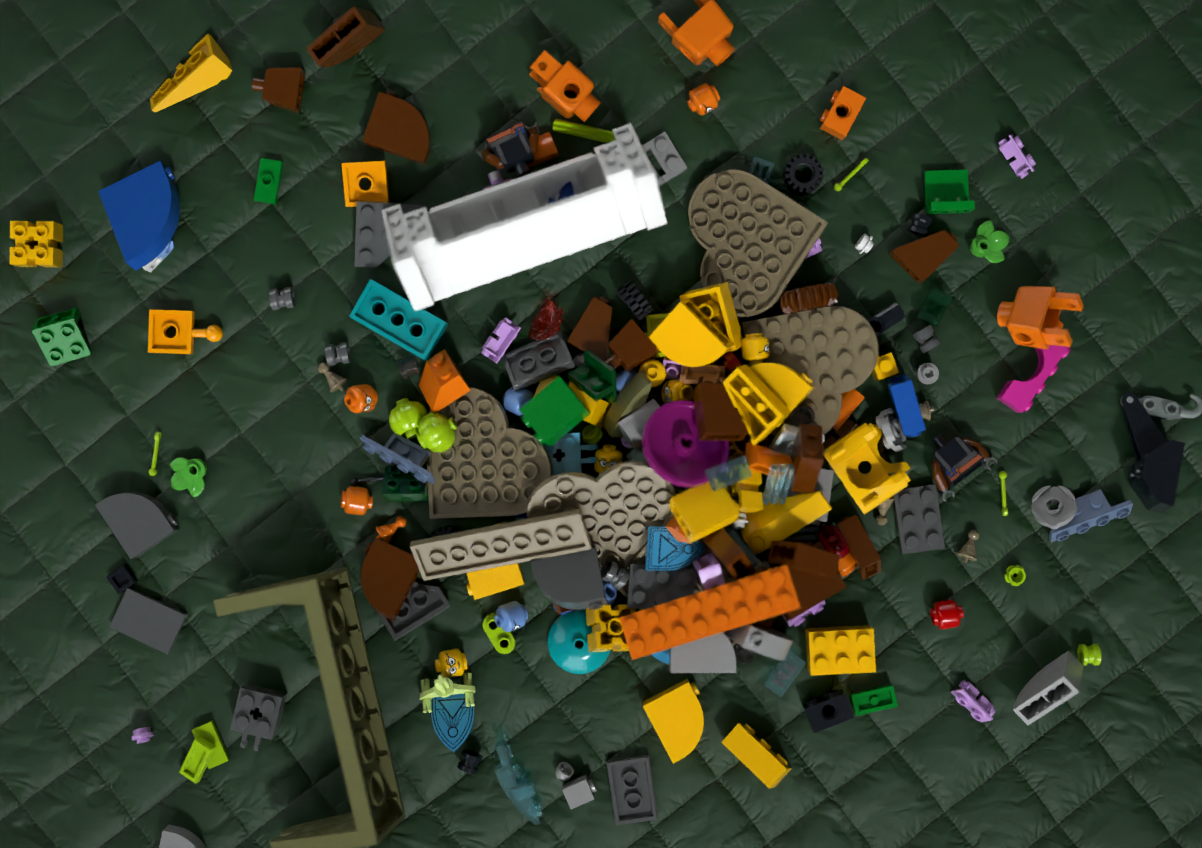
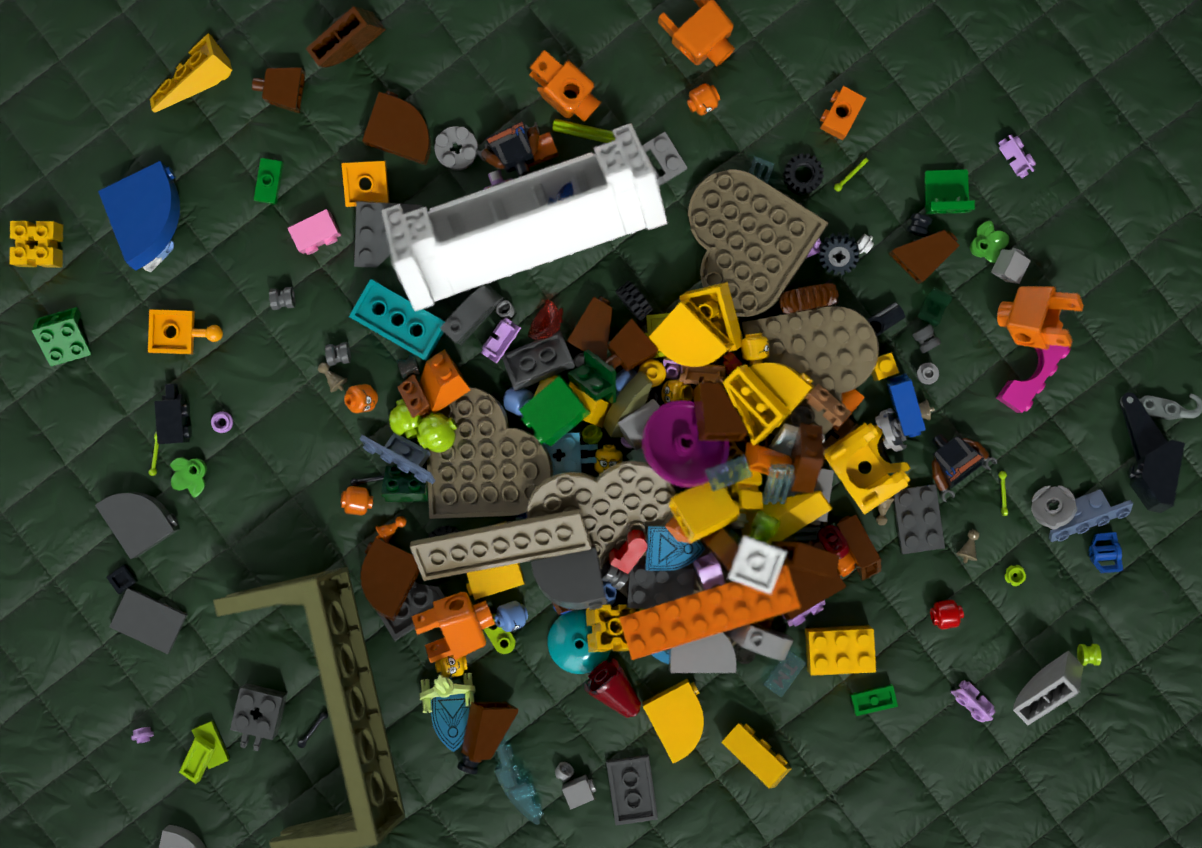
black brick [802,689,855,733] -> none
none -> black hinge [154,383,192,444]
none -> lavender plate [211,412,233,433]
none -> bright pink piece [288,209,341,255]
none -> black hinge [297,711,328,748]
none -> dark orange hinge [397,374,431,418]
none -> orange piece [412,592,495,663]
none -> light grey plate [435,126,478,171]
none -> dark grey brick [440,284,504,346]
none -> reddish brown slope [461,702,518,762]
none -> light grey hinge [496,300,515,319]
none -> dark red cone [584,659,641,718]
none -> leg [609,530,647,574]
none -> white tile [728,536,787,594]
none -> clear neon green piece [748,511,781,544]
none -> medium nougat hinge [806,384,852,427]
none -> black wheel [820,232,859,275]
none -> light grey brick [991,248,1031,284]
none -> blue piece [1089,532,1123,573]

